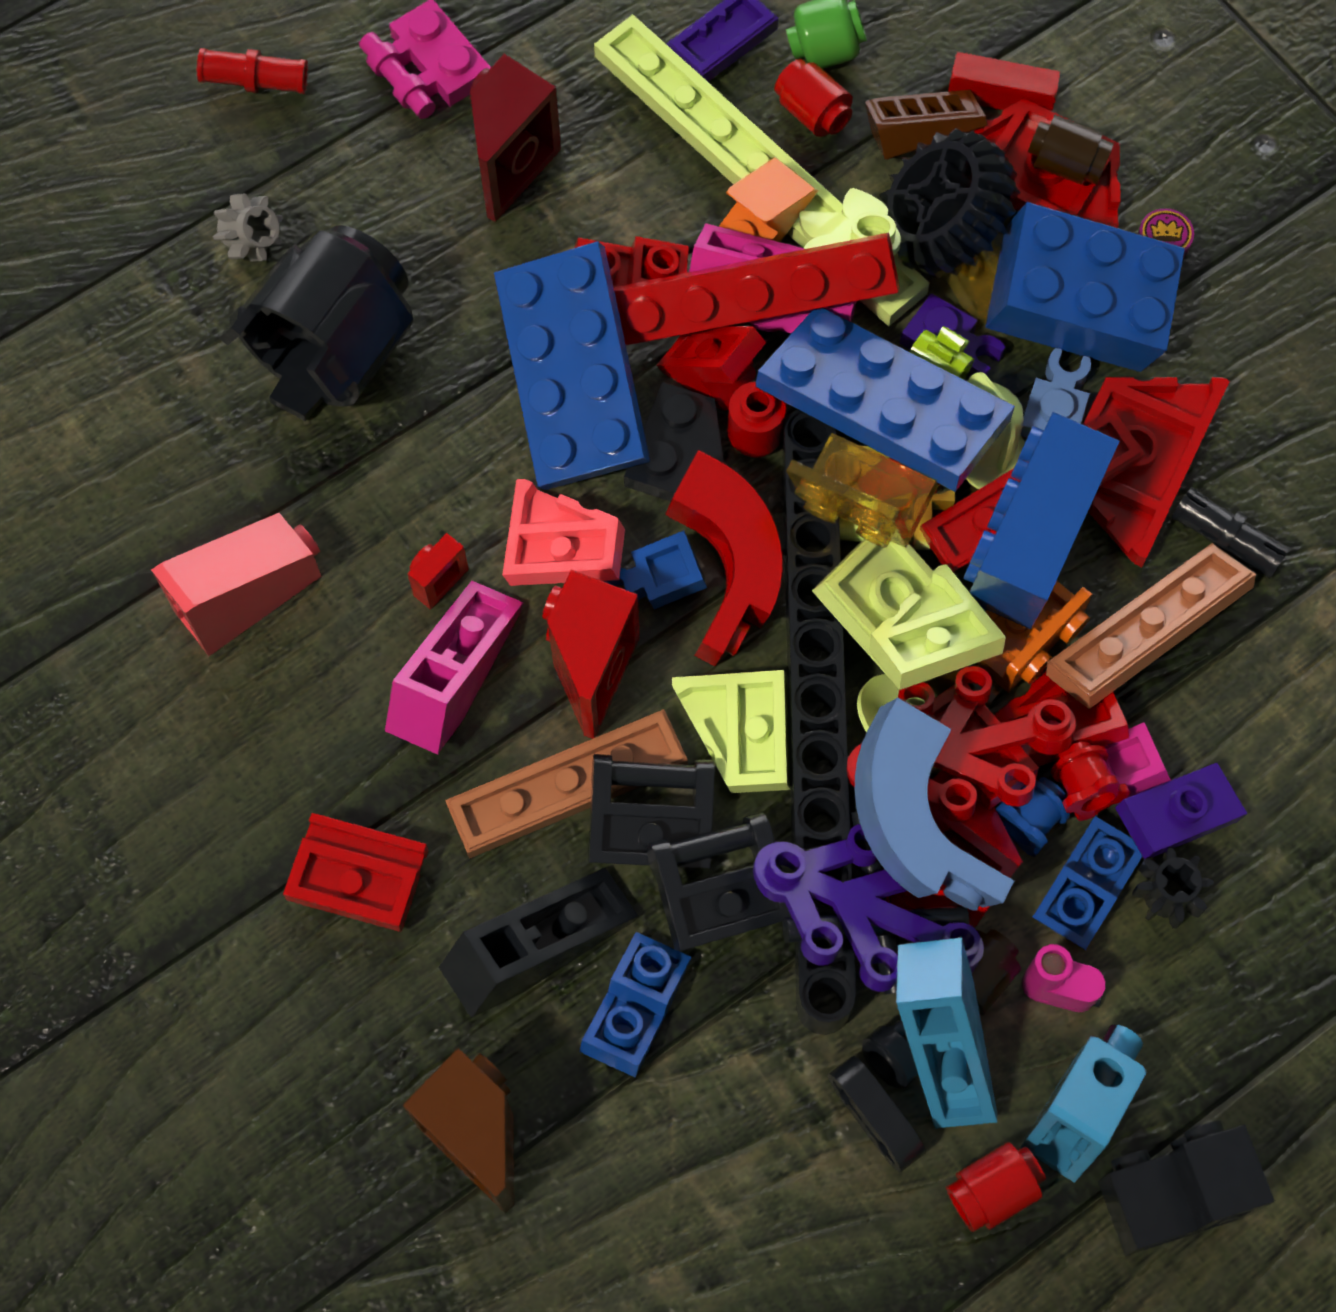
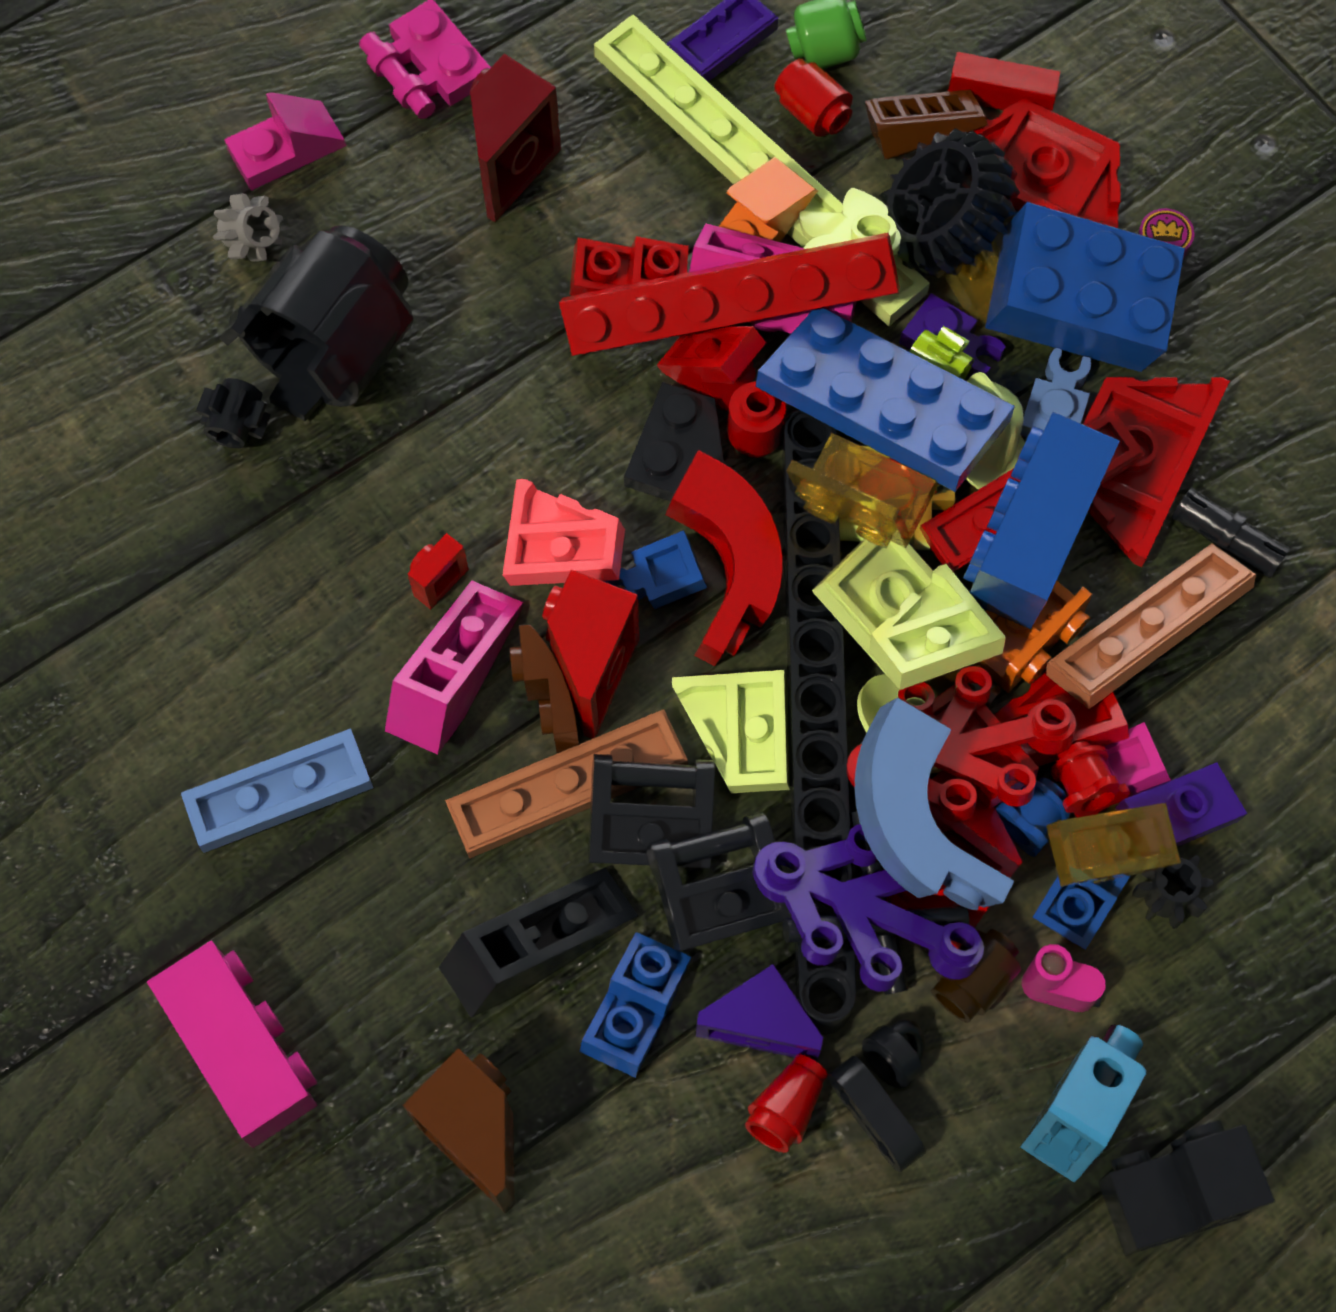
coral slope [151,513,322,656] -> none
red pin [197,48,308,94] -> none
red plate [283,813,429,932] -> none
blue plate [494,241,650,490] -> none
dark azure slope [896,938,997,1128] -> none
red brick [946,1142,1046,1232] -> none
dark brown brick [1028,114,1114,185] -> none
none -> dark pink brick [147,940,318,1148]
none -> medium blue plate [181,728,373,853]
none -> black gear [195,378,271,448]
none -> dark pink slope [224,92,346,191]
none -> reddish brown slope [510,624,579,753]
none -> dark purple slope [696,964,823,1062]
none -> red cone [745,1054,828,1153]
none -> clear yellow slope [1046,803,1181,887]

